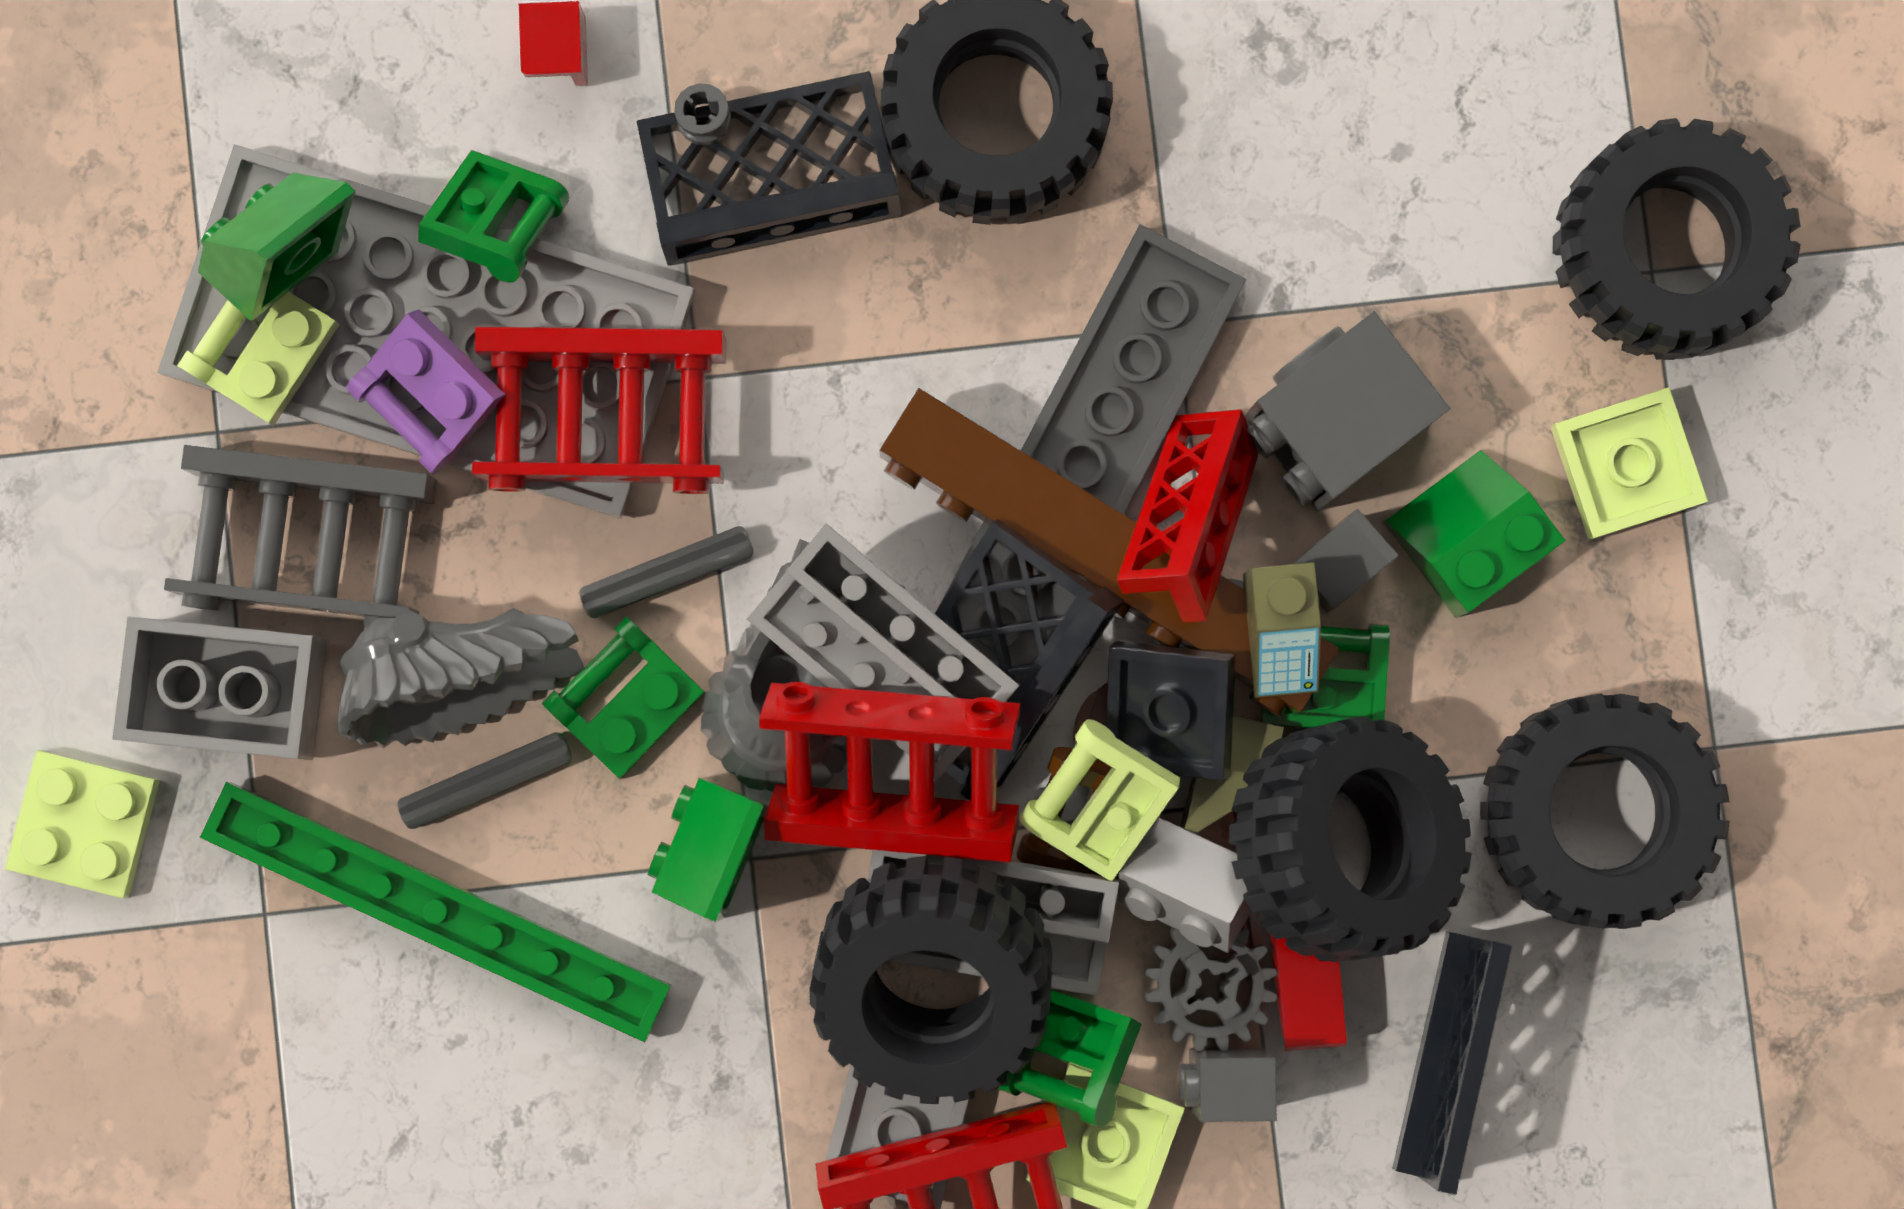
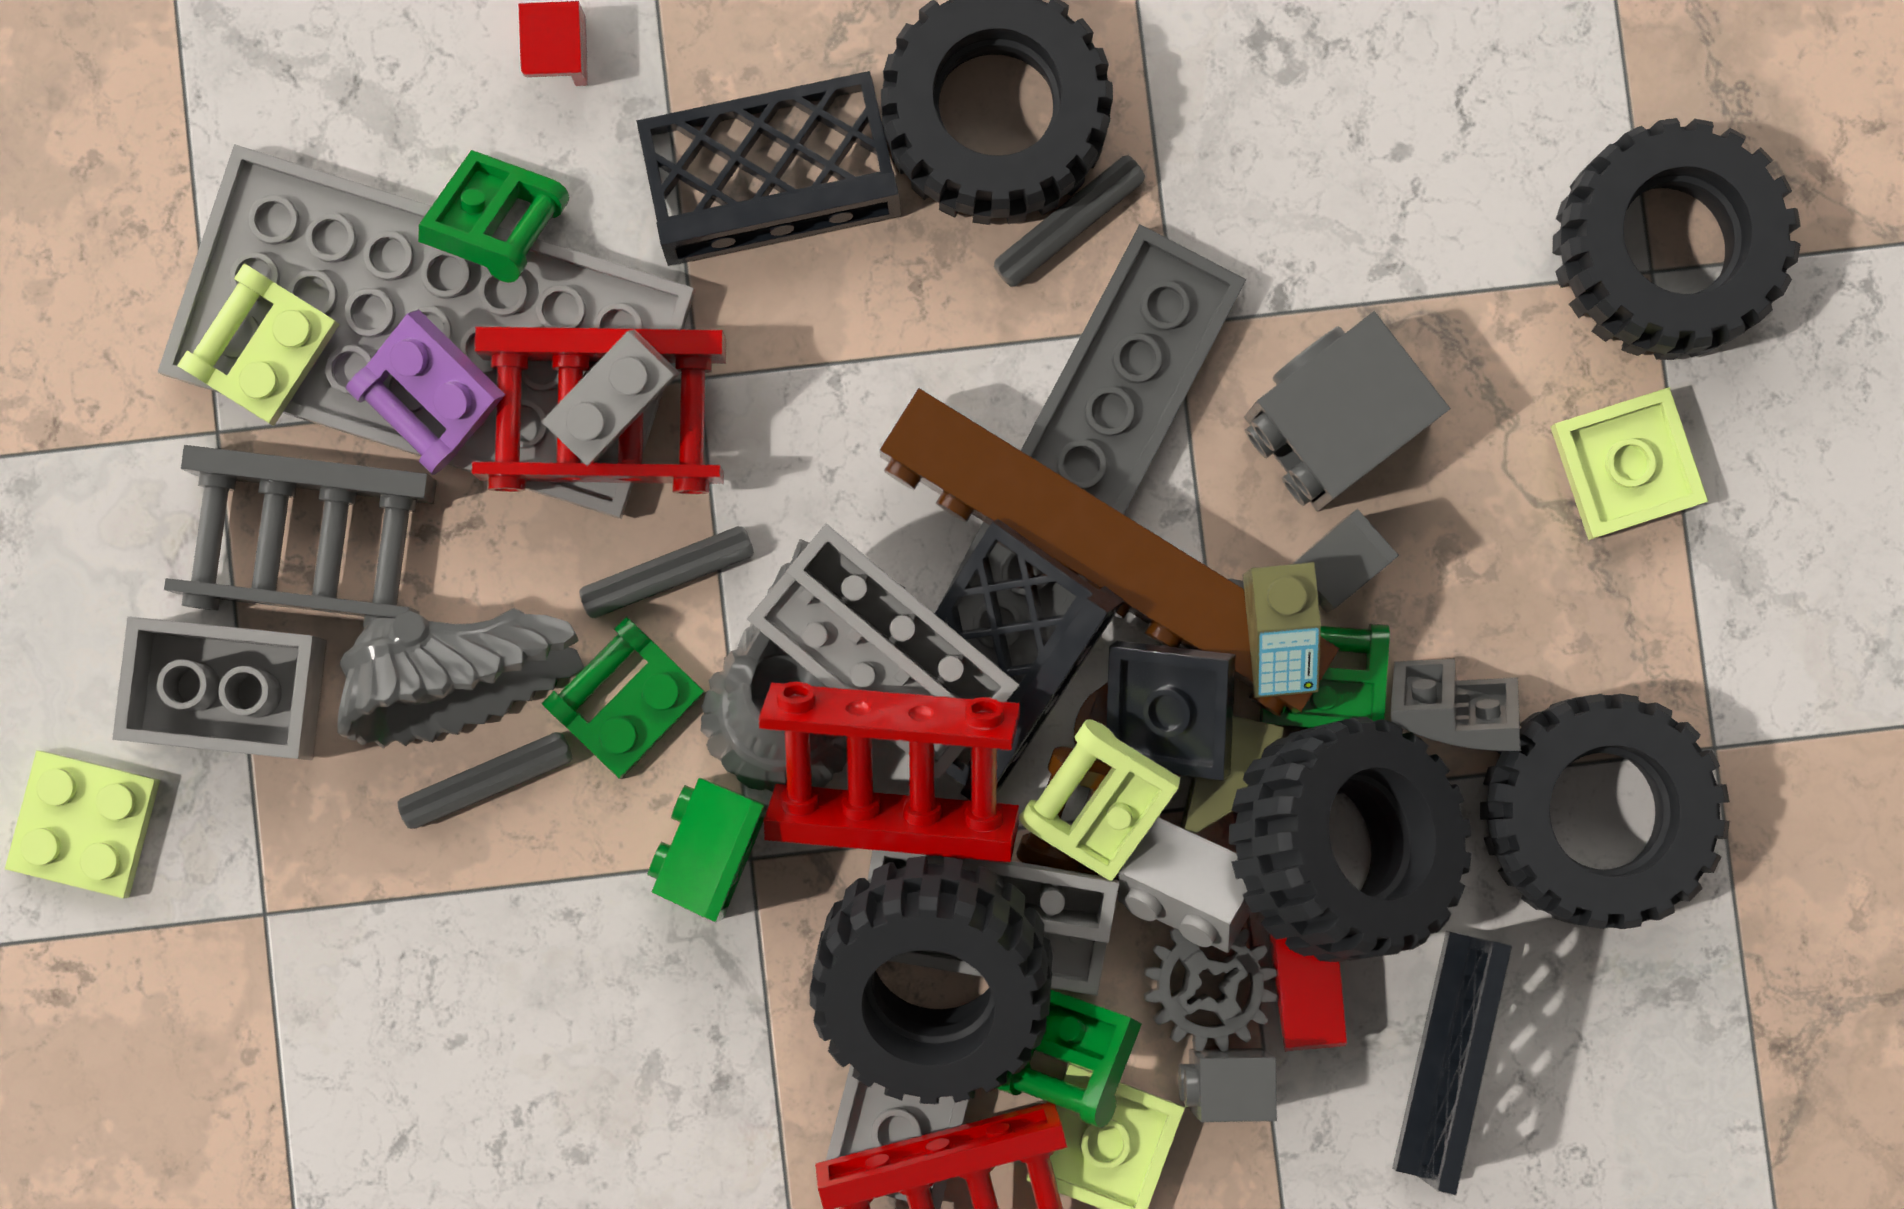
green slope [198,172,356,321] -> none
green plate [199,782,672,1043] -> none
dark grey bush [674,83,731,145] -> none
red fence [1117,409,1259,623] -> none
green slope [1384,450,1566,618] -> none
none -> light grey brick [541,330,680,466]
none -> dark grey axle [994,155,1145,287]
none -> dark grey slope [1391,658,1521,751]

